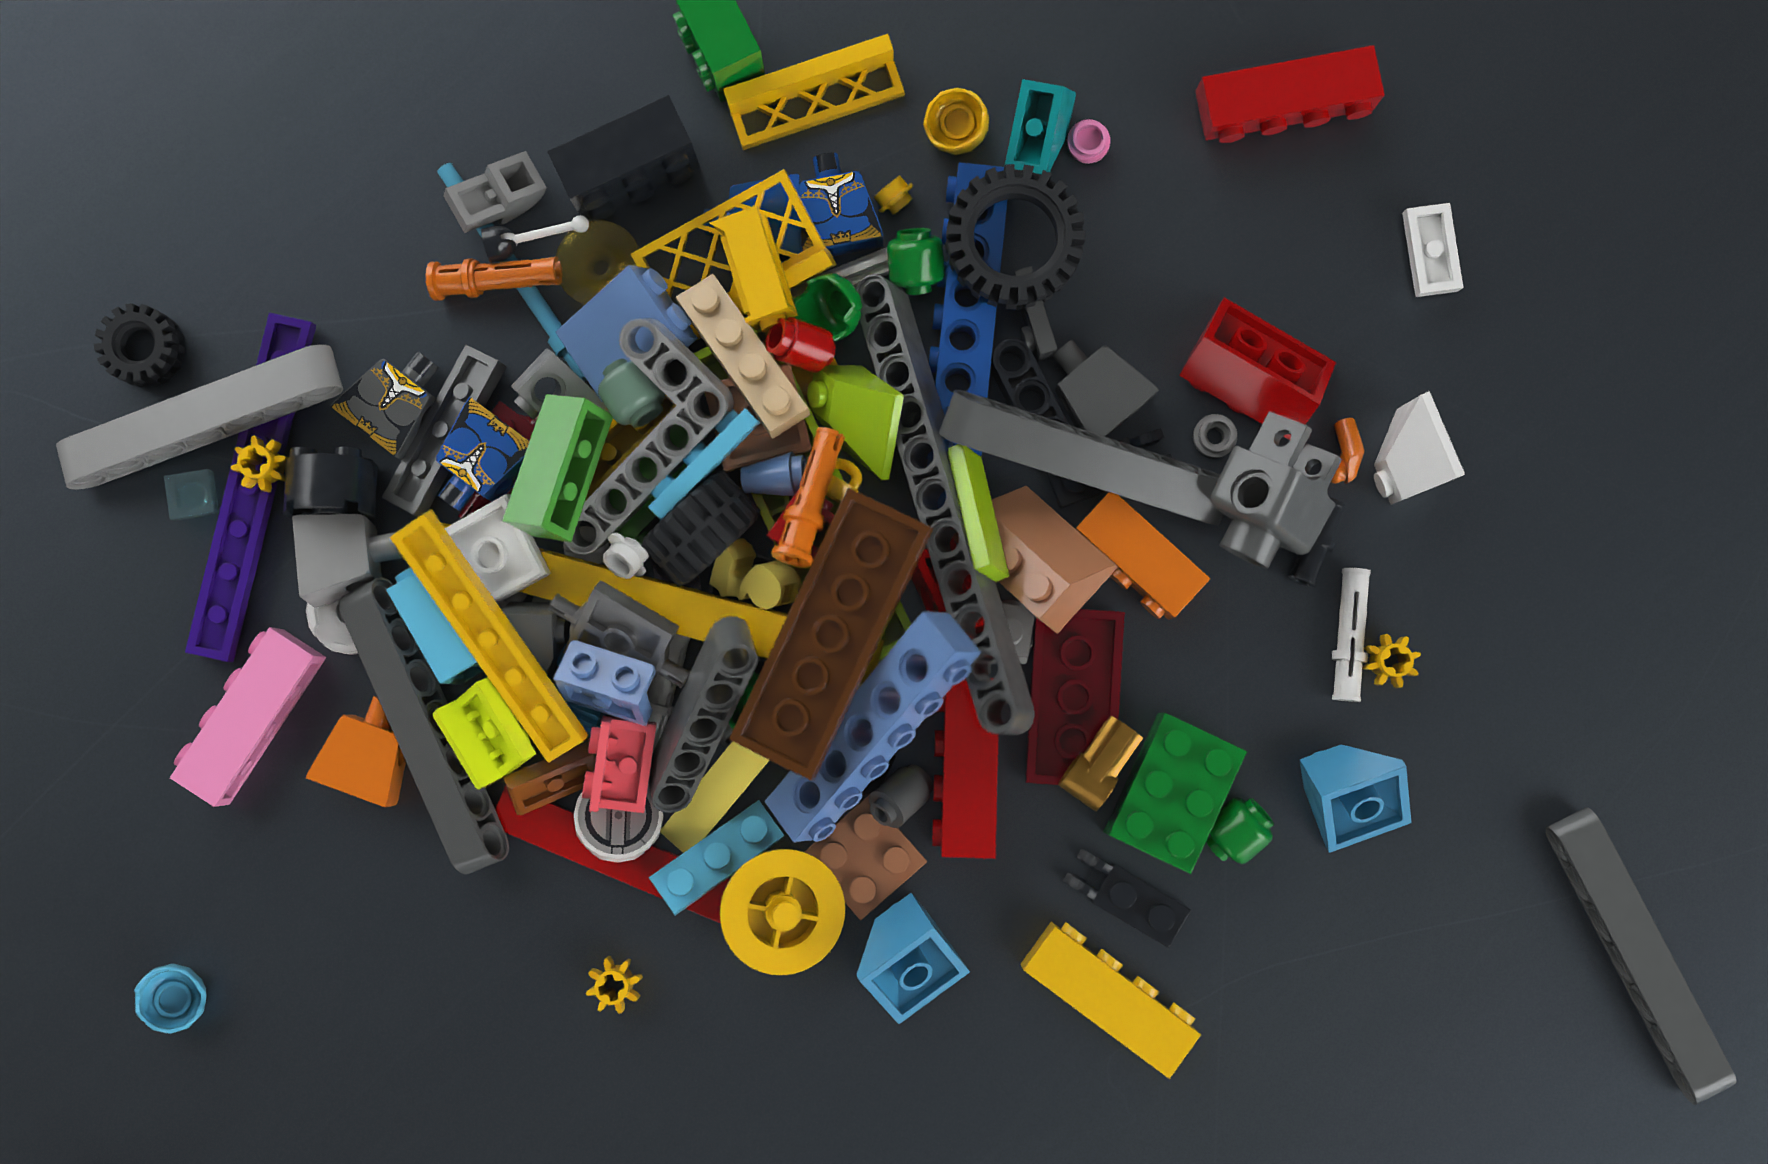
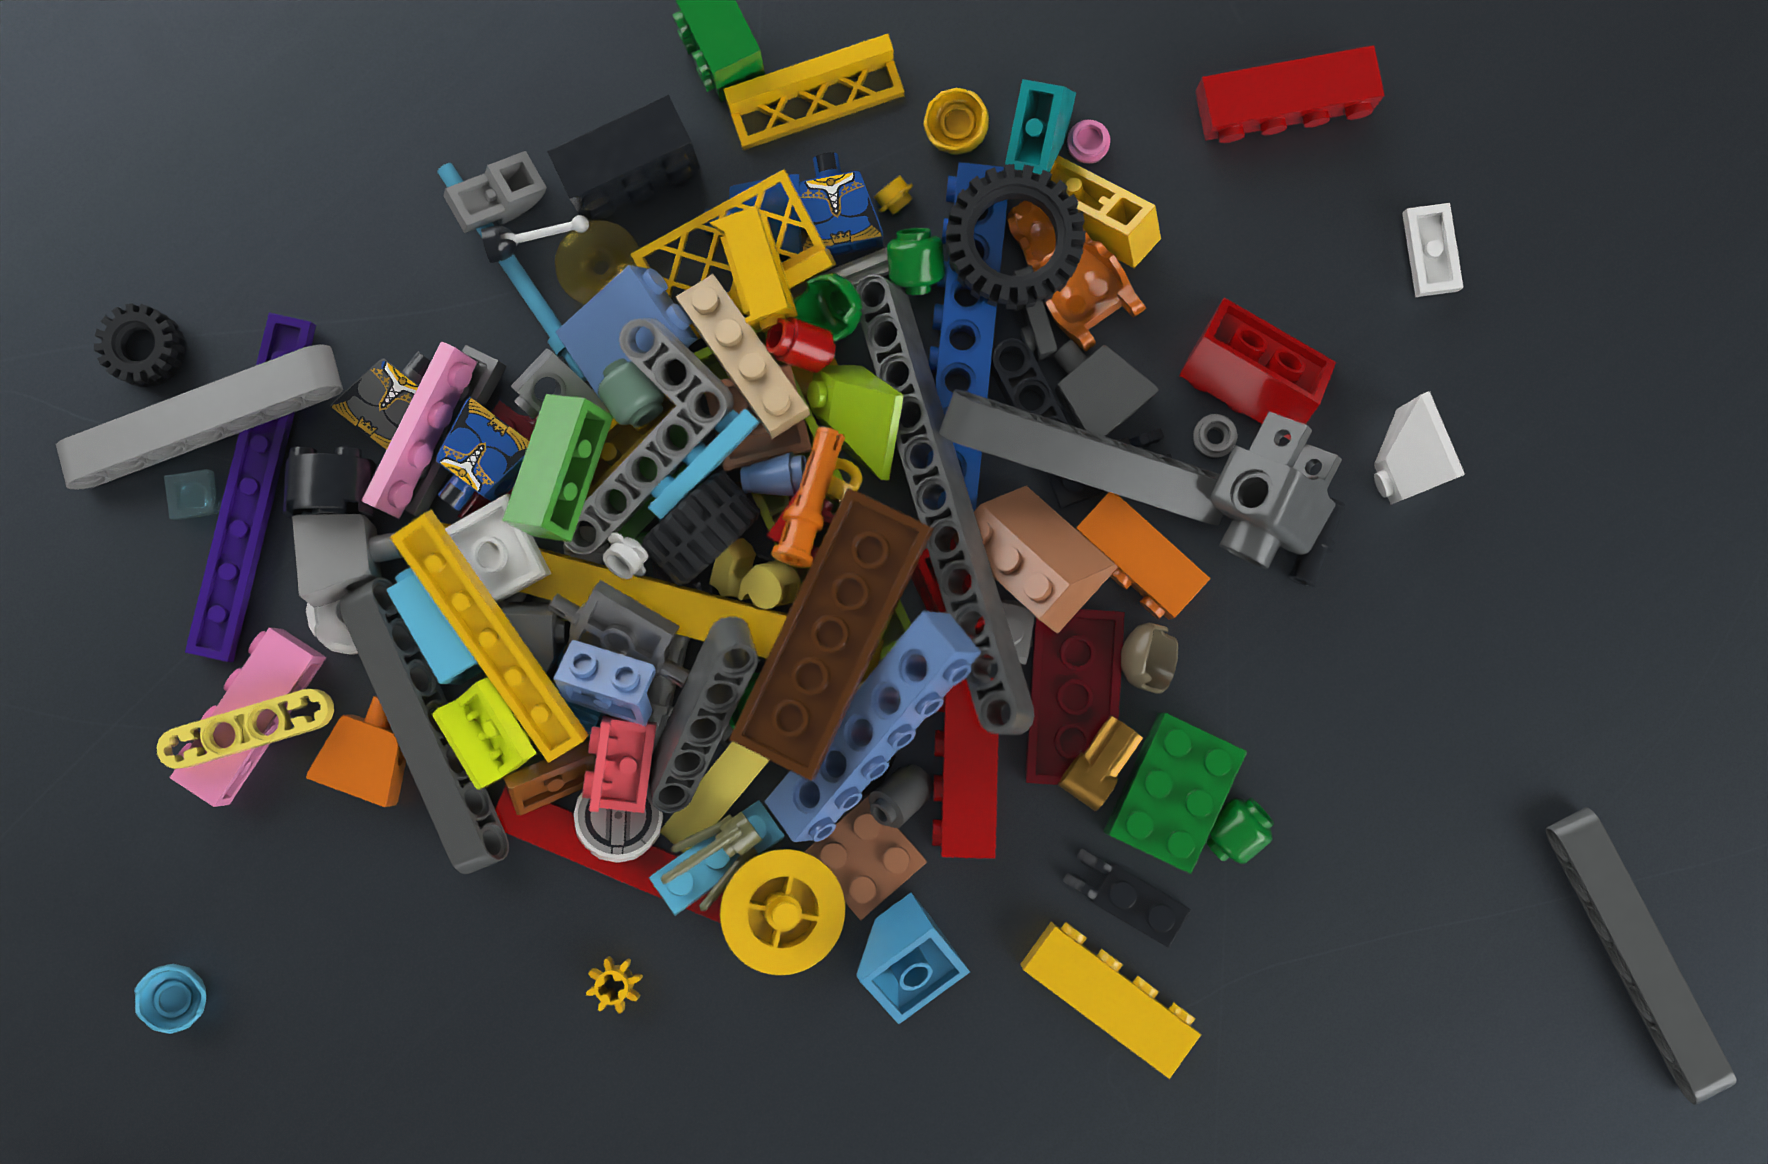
yellow gear [230,436,288,493] -> none
orange pin [425,256,563,301] -> none
lime tile [948,444,1010,582] -> none
dark azure slope [1299,744,1411,853] -> none
orange arm [1331,418,1365,484] -> none
white pin [1332,568,1371,702] -> none
yellow gear [1362,634,1421,688] -> none
none -> light yellow beam [157,689,334,769]
none -> bright pink plate [361,341,477,519]
none -> olive plant [661,811,762,911]
none -> orange animal [1006,201,1146,351]
none -> yellow slope [1049,155,1161,268]
none -> dark tan hair [1121,623,1178,694]

